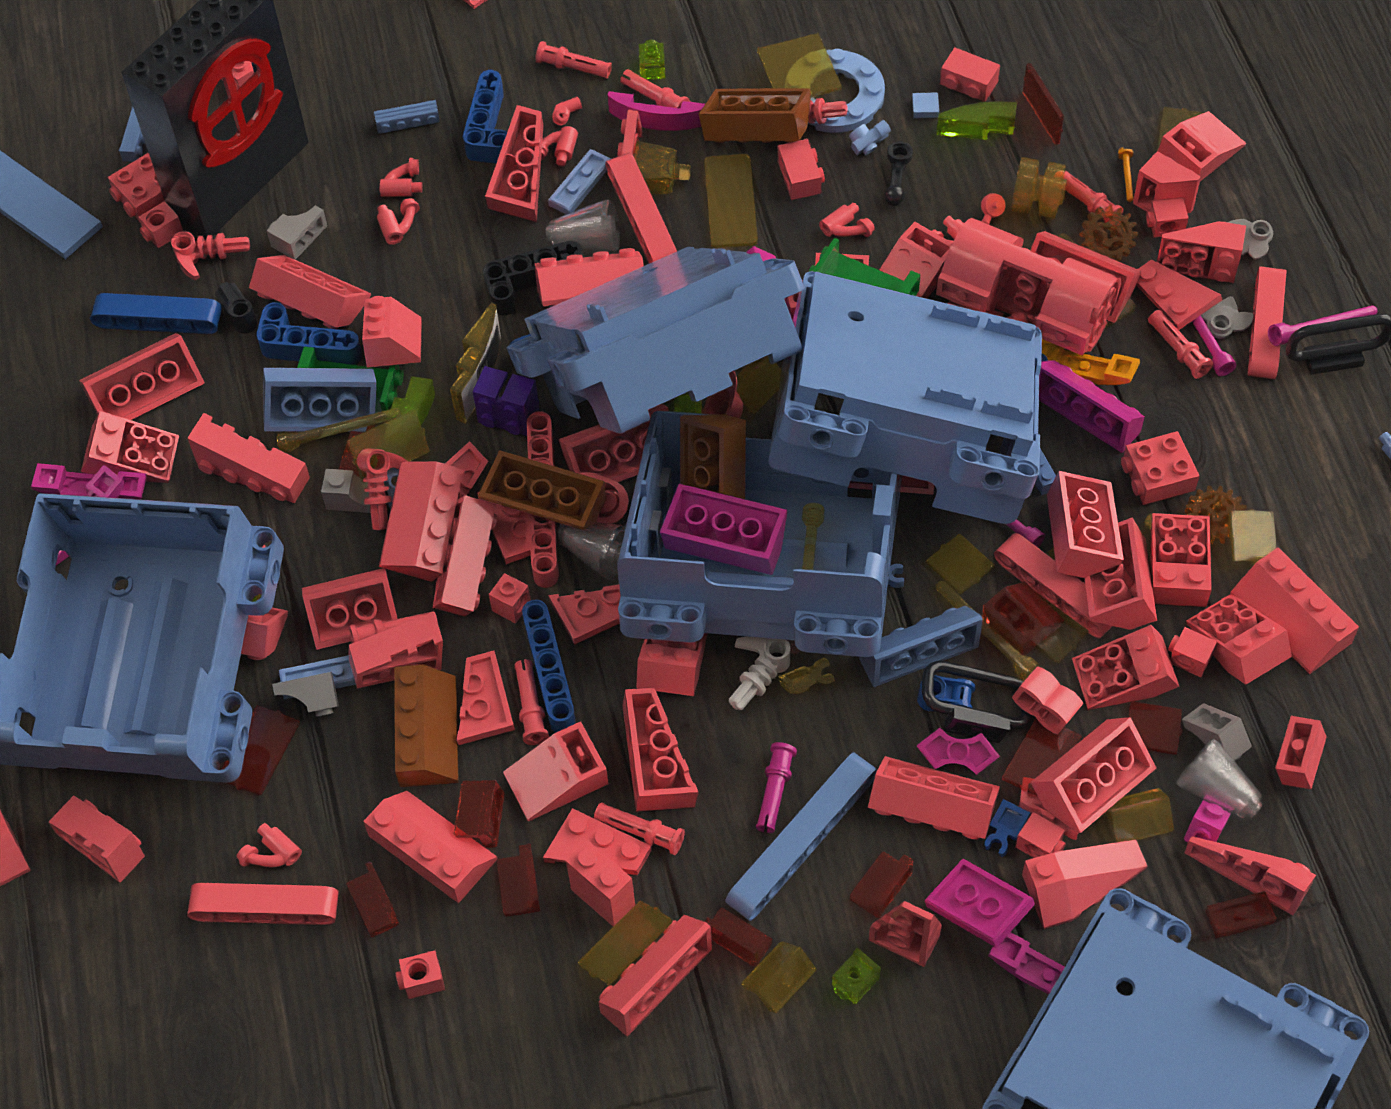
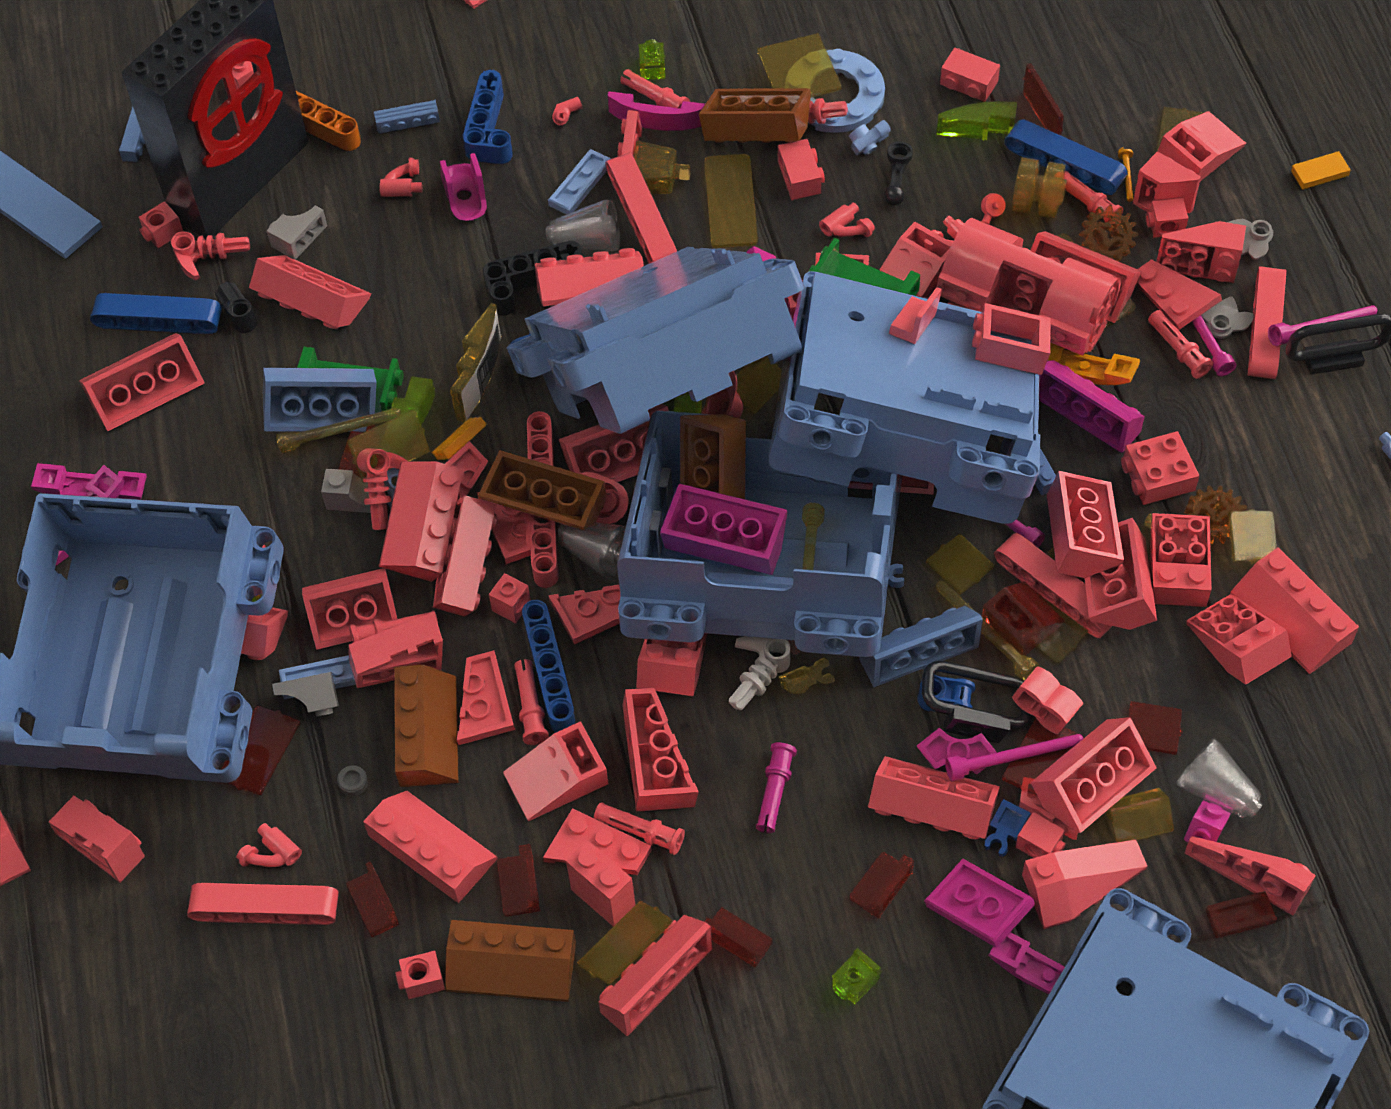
coral slope [81,411,179,483] -> none
coral brick [108,153,165,222] -> none
coral wedge [187,413,310,503] -> none
blue beam [257,302,362,365] -> none
coral slope [362,296,422,368] -> none
coral plant [377,198,420,245] -> none
clear red panel [454,780,505,848] -> none
dark purple piece [472,366,540,436] -> none
coral wedge [485,105,543,222] -> none
coral pin [536,41,612,79] -> none
coral plant [541,126,578,166] -> none
medium blue beam [725,753,878,921] -> none
clear yellow panel [741,941,817,1013] -> none
coral wedge [869,901,942,967] -> none
light blue tile [912,93,939,118] -> none
coral slope [1072,625,1180,710] -> none
coral brick [1168,627,1217,677] -> none
light grey arch [1182,703,1252,763] -> none
coral brick [1275,716,1326,789] -> none
none -> orange beam [296,91,361,151]
none -> dark grey tile [337,765,368,797]
none -> light orange tile [432,417,486,460]
none -> dark pink piece [440,153,487,220]
none -> dark orange slope [445,920,576,1002]
none -> coral panel [889,287,942,344]
none -> dark pink piece [945,734,1084,782]
none -> coral window [972,303,1051,375]
none -> blue beam [1004,120,1128,195]
none -> light orange tile [1291,151,1351,190]

